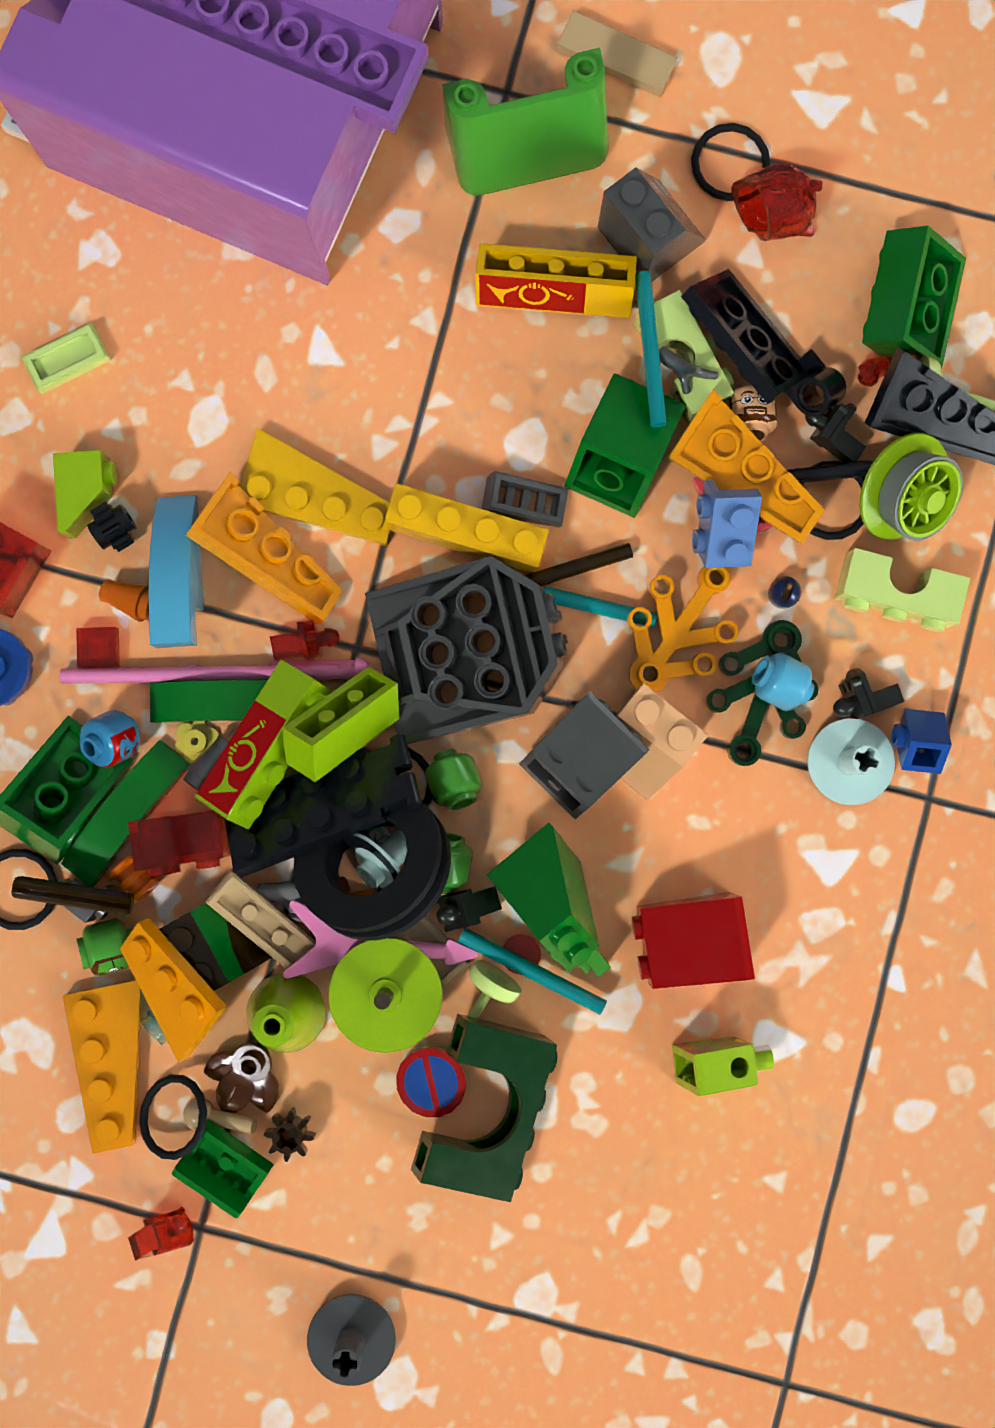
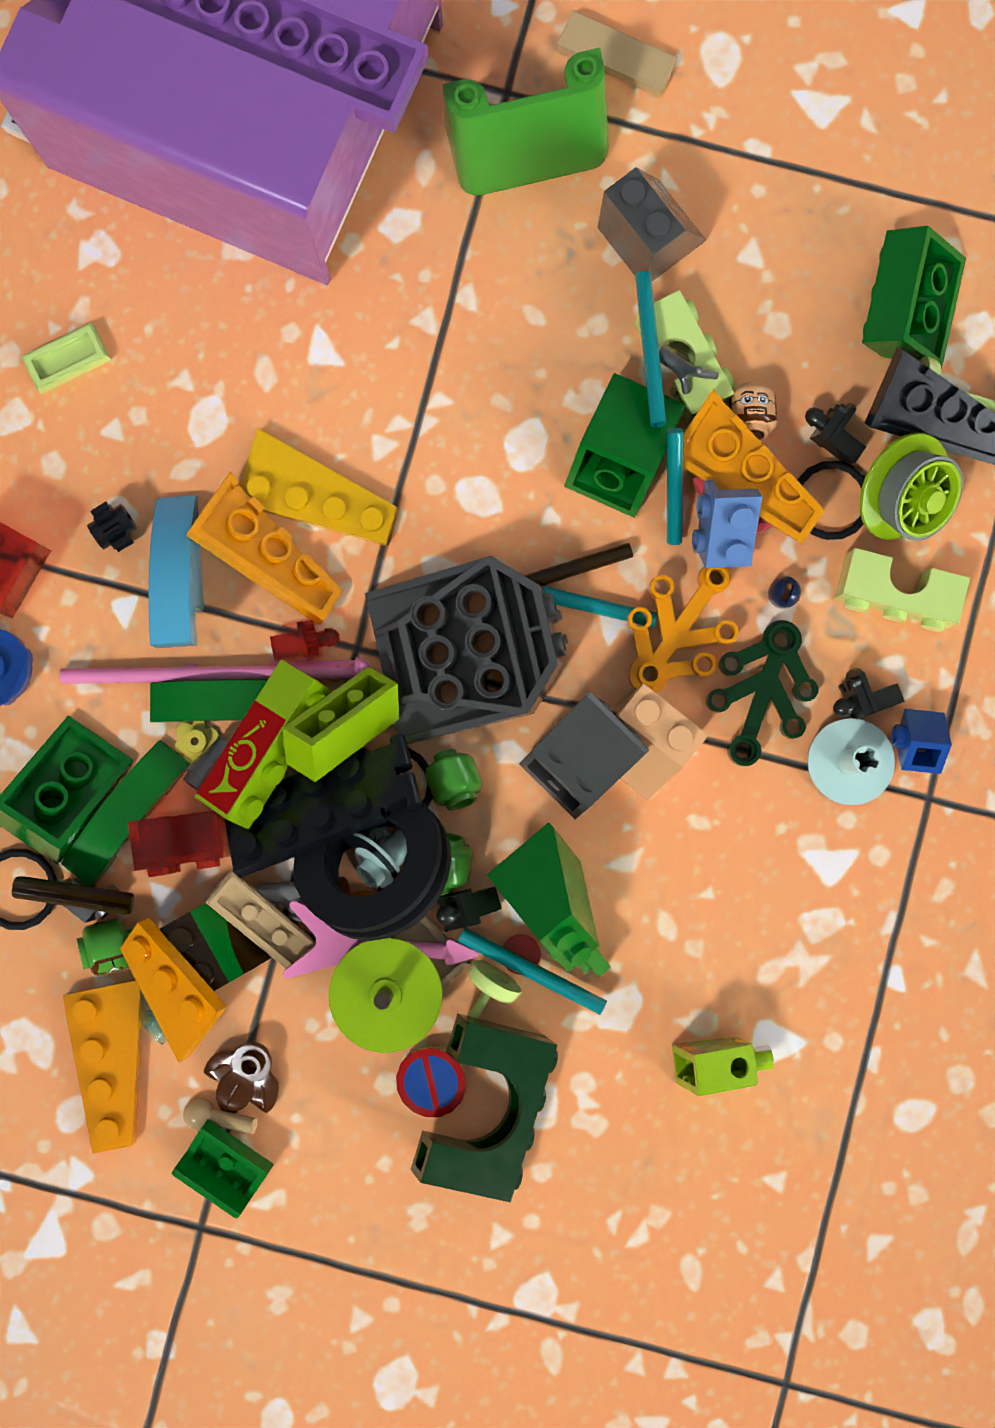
lime slope [53,450,117,539] -> none
clear red tile [76,627,120,668] -> none
dark azure head [79,710,140,768] -> none
orange cone [99,579,149,622] -> none
orange bush [107,851,162,905] -> none
clear red piece [128,1207,194,1261] -> none
black piece [139,1074,207,1160] -> none
lime cone [246,973,326,1053] -> none
dark brown gear [263,1107,316,1162] -> none
dark grey piece [307,1294,396,1386] -> none
yellow brick [382,483,549,573] -> none
yellow brick [475,243,637,319] -> none
flat silver slope [481,471,568,527] -> none
red slope [631,892,755,989] -> none
black hinge [681,269,847,416] -> none
black piece [691,123,770,201] -> none
clear red helmet [731,164,823,241] -> none
medium azure head [752,652,814,711] -> none
black bar [786,459,875,484] -> none
clear red arm [857,353,918,387] -> none
none -> teal bar [667,428,683,545]

